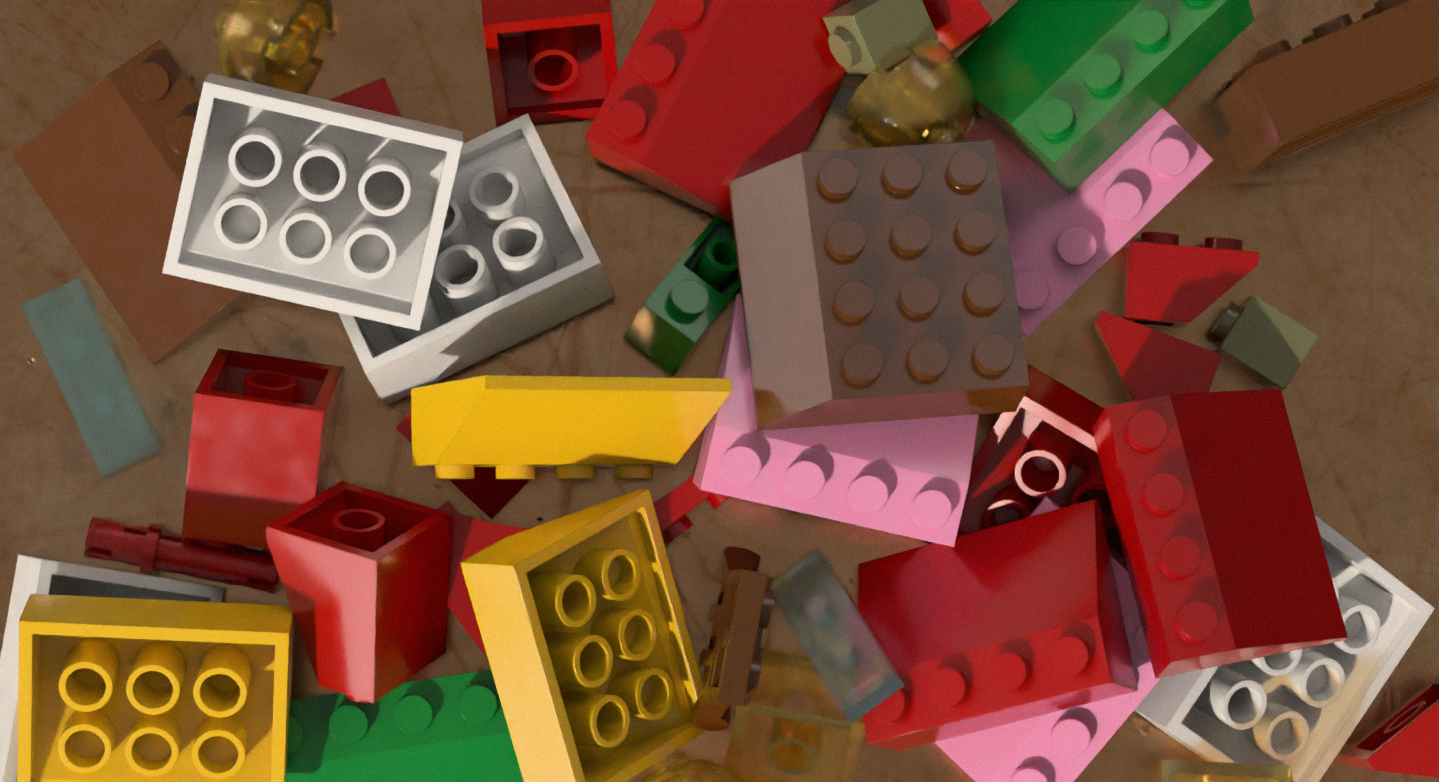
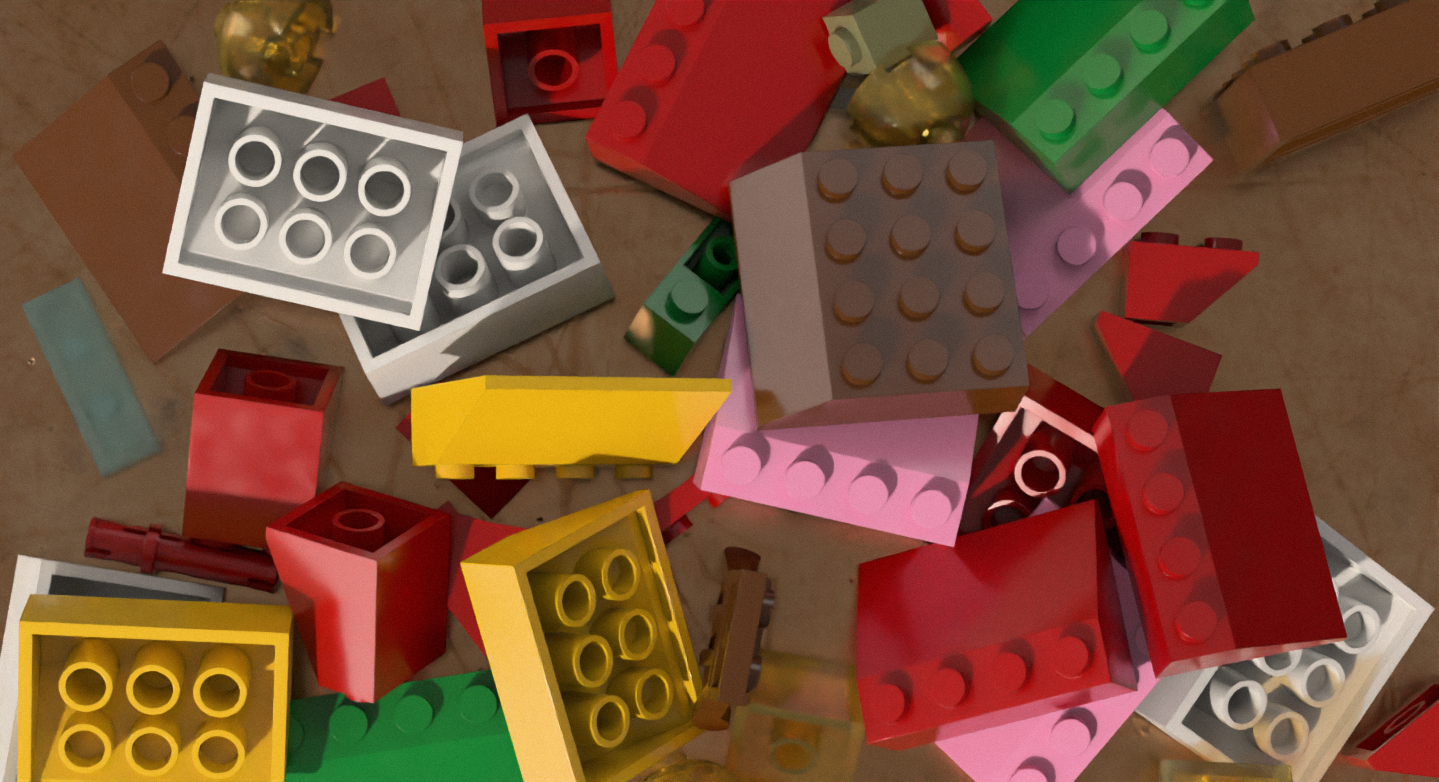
clear light blue tile [771,548,905,724] -> none
olive brick [1211,294,1319,391] -> none

